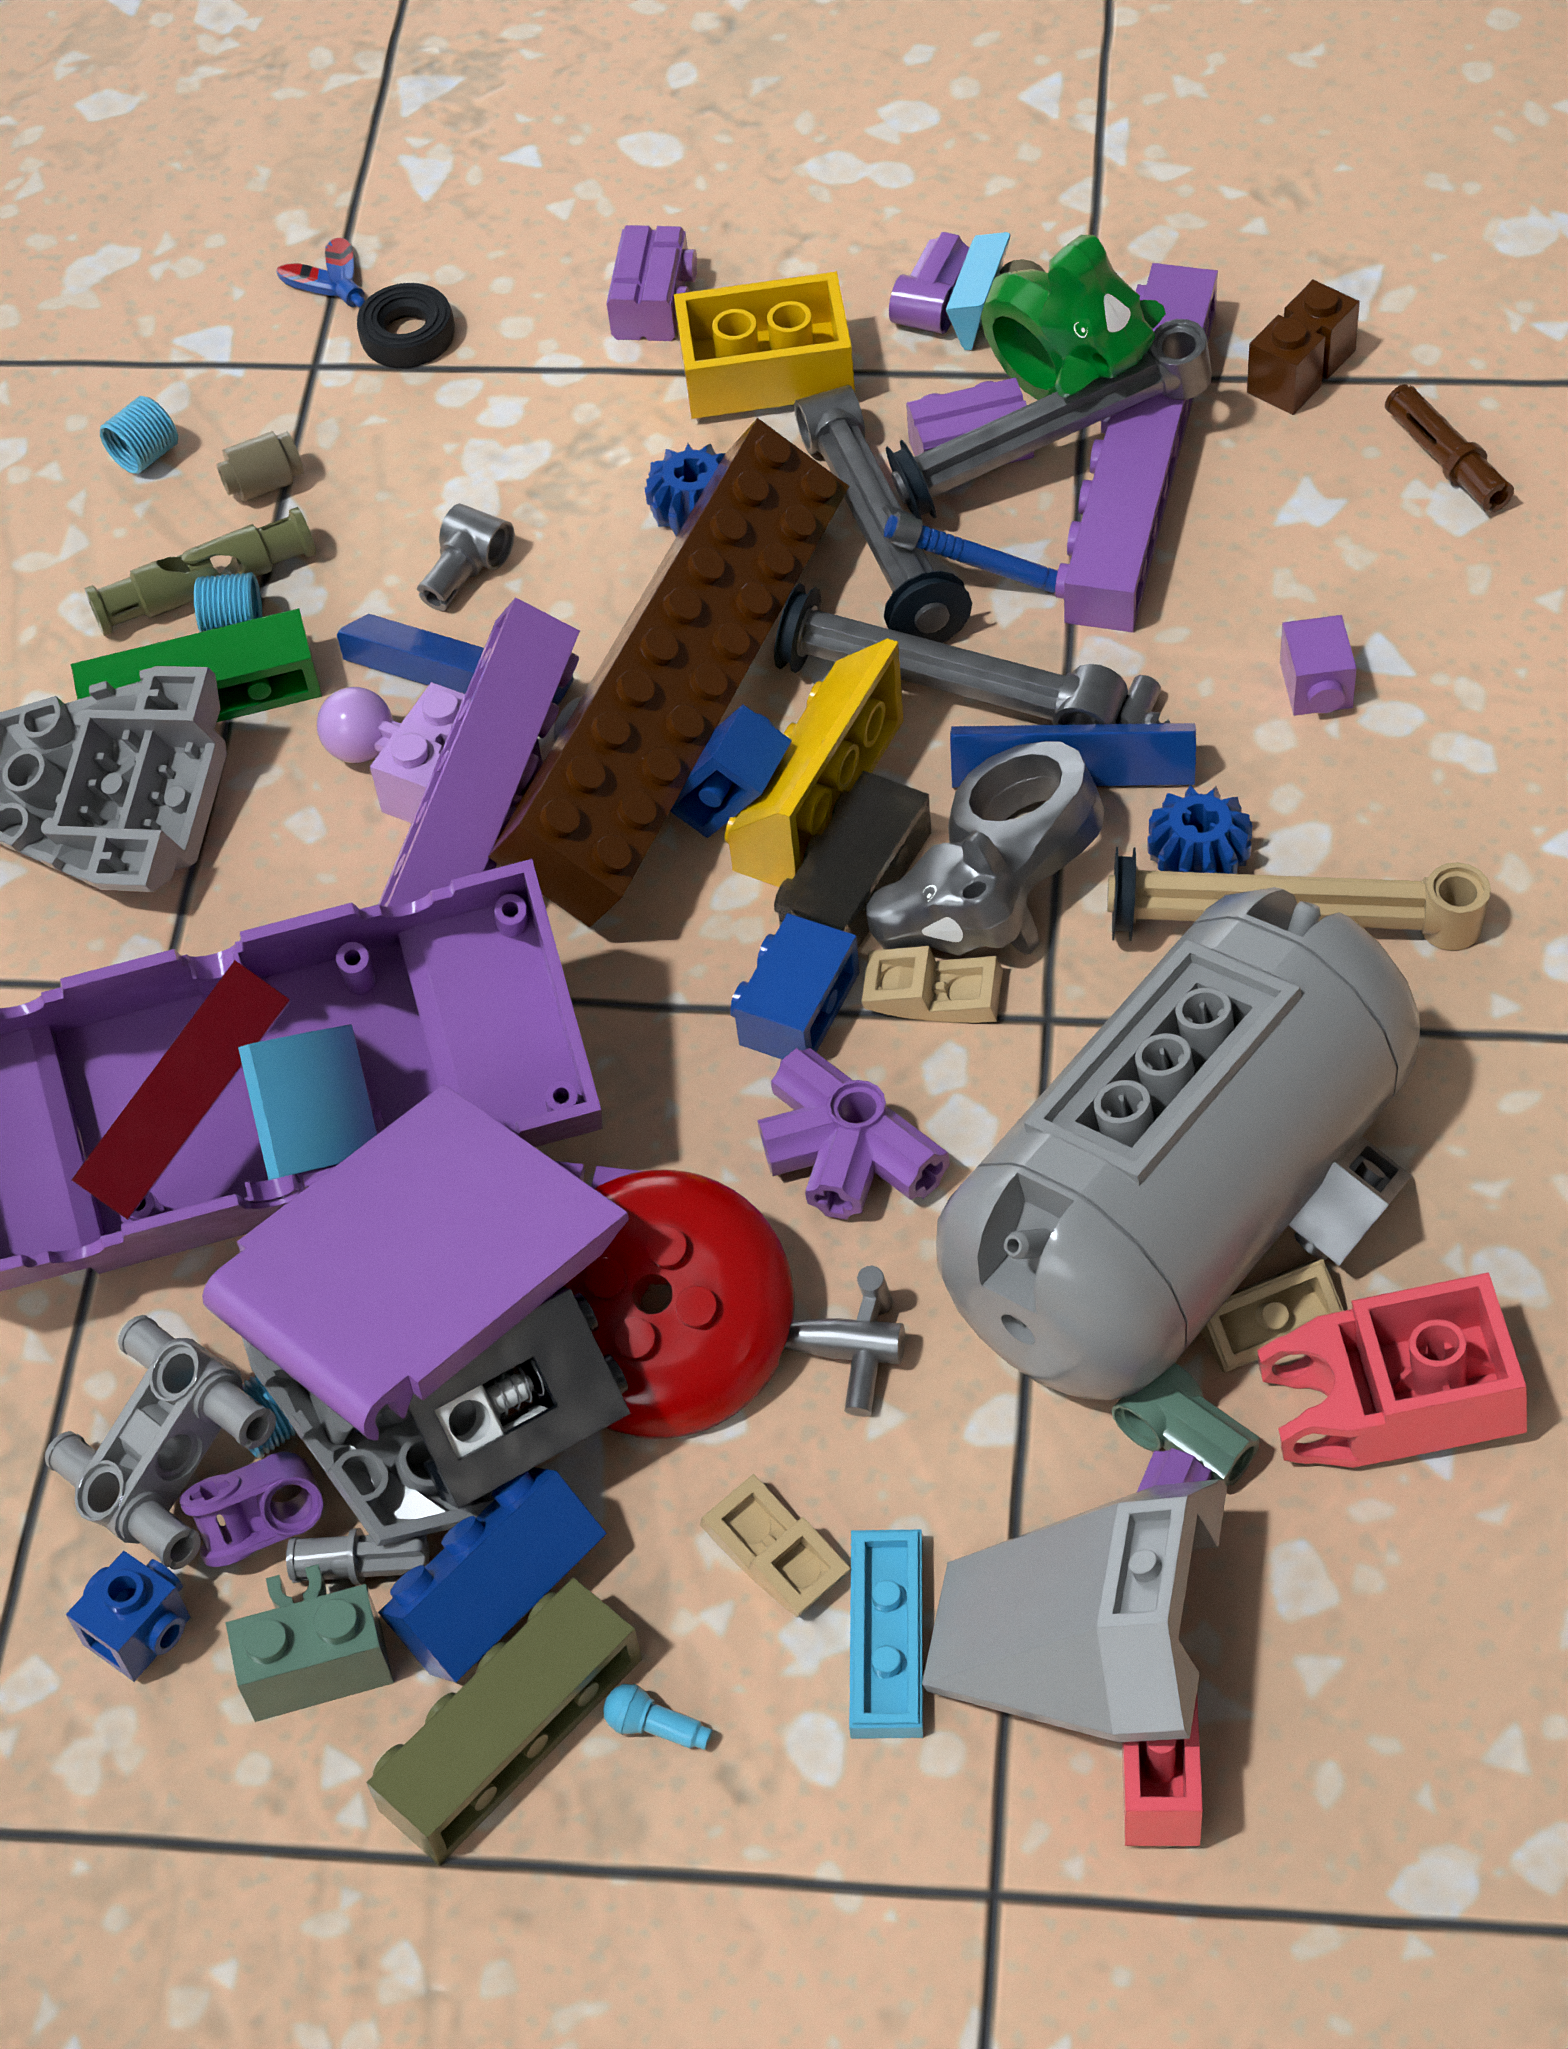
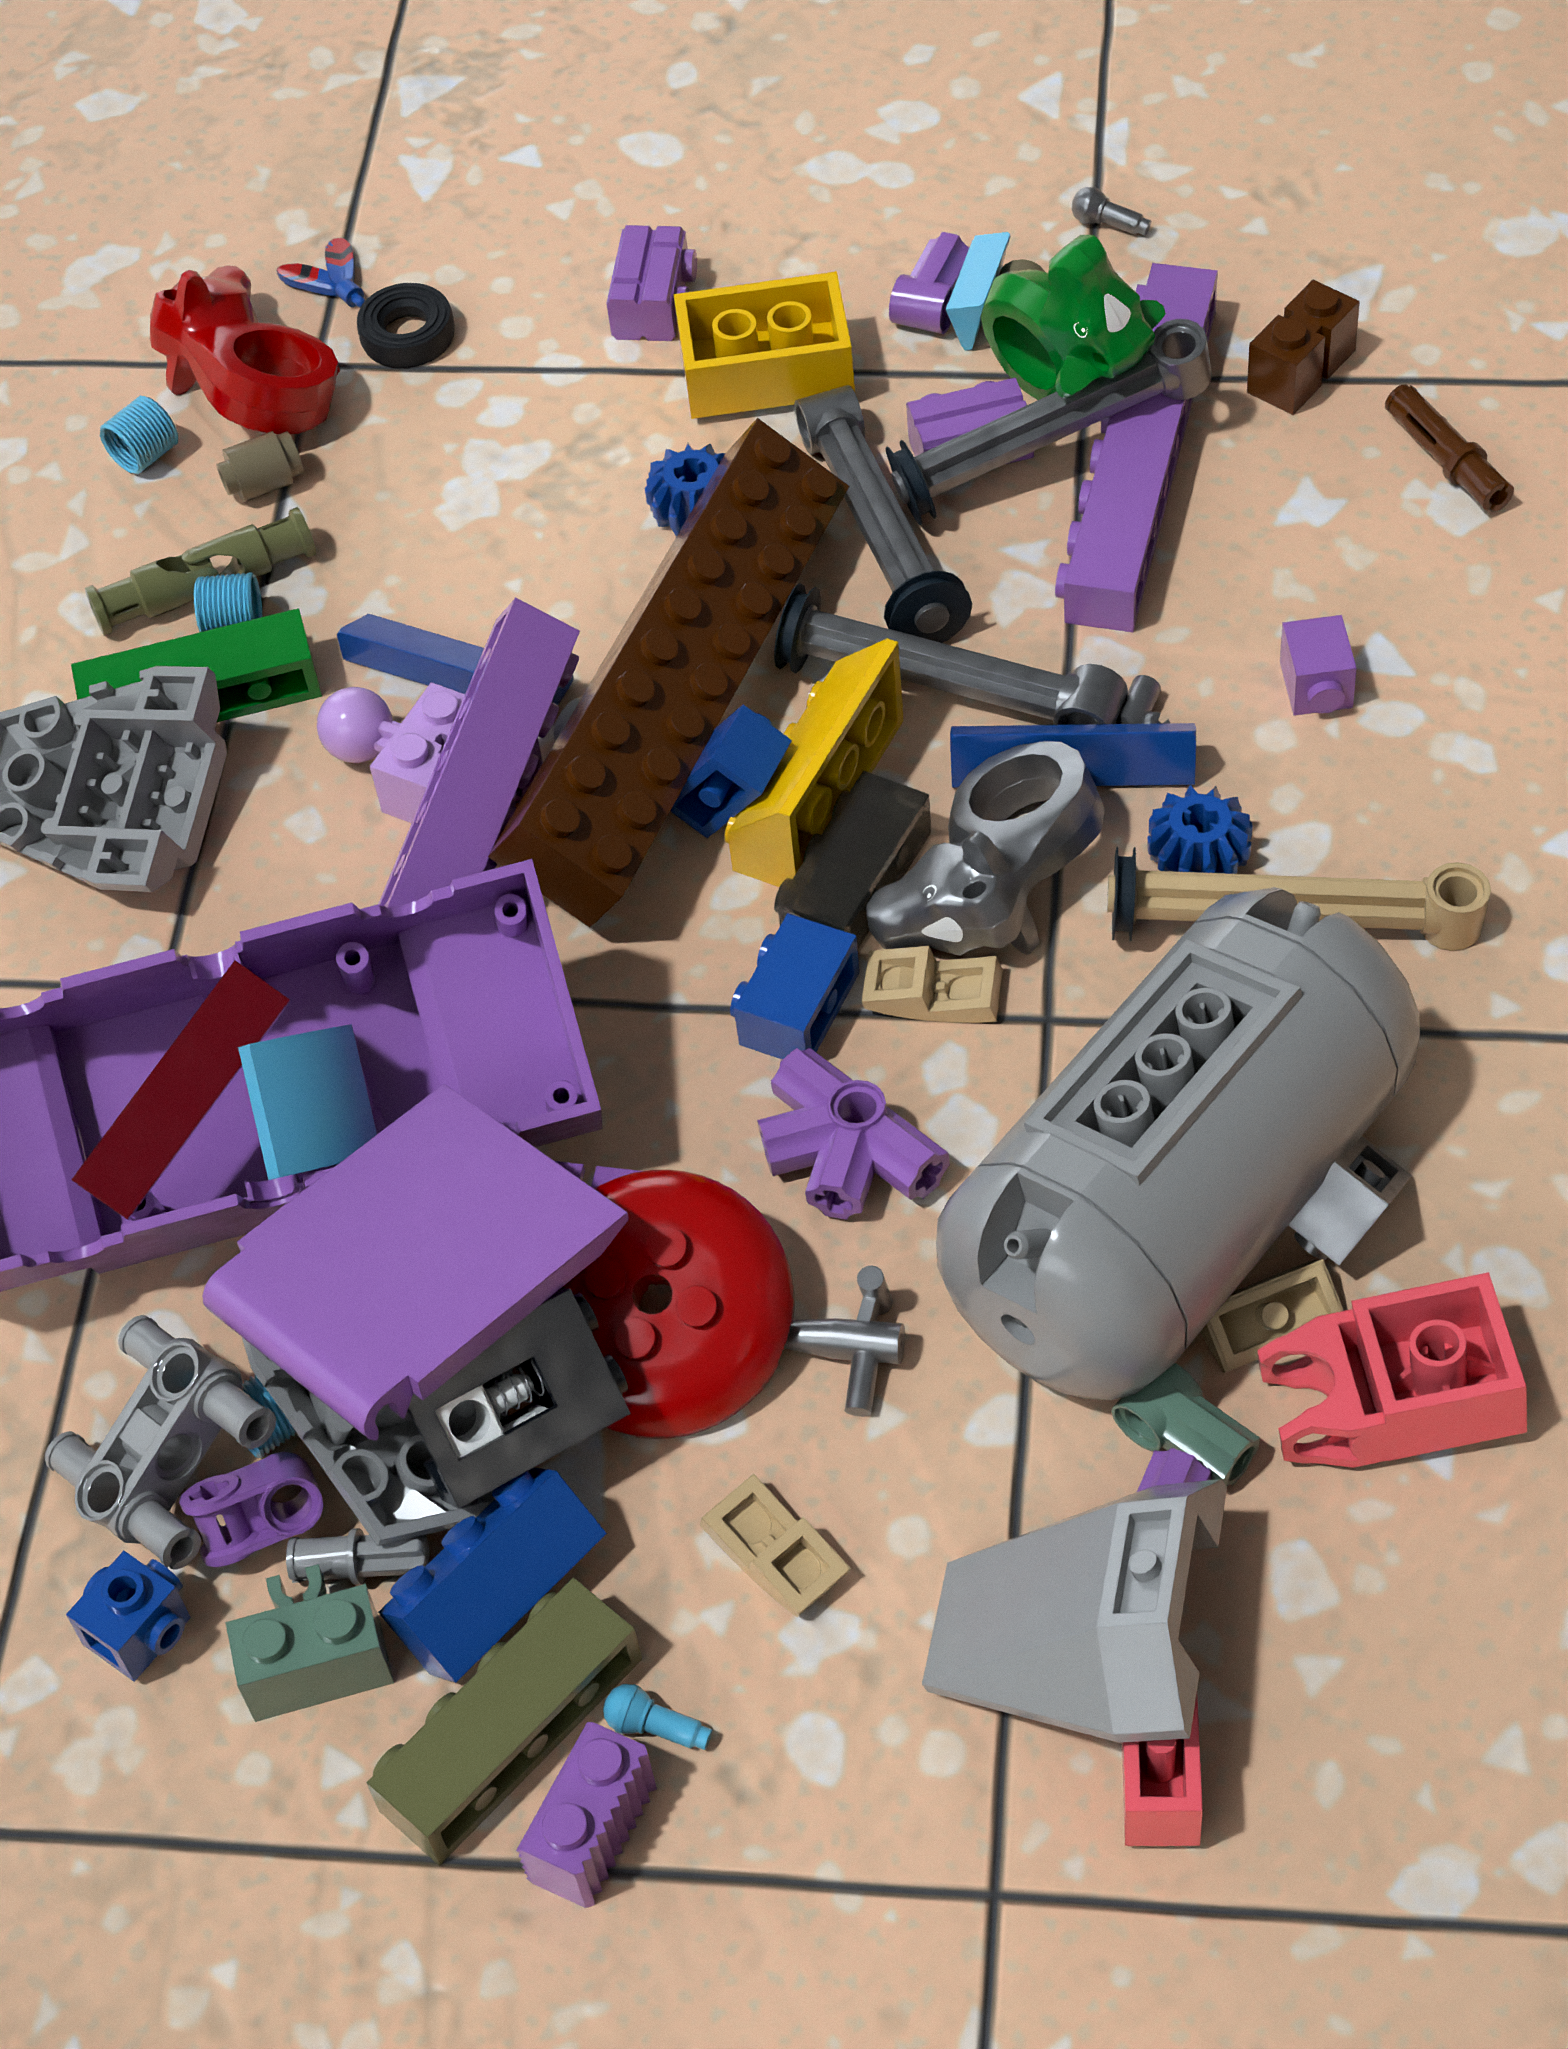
flat silver pin [417,503,515,611] -> none
medium azure tile [849,1529,923,1739] -> none
blue piece [882,504,1058,593] -> none
none -> red animal [149,265,340,434]
none -> medium lavender brick [516,1722,657,1908]
none -> flat silver piece [1071,187,1151,236]

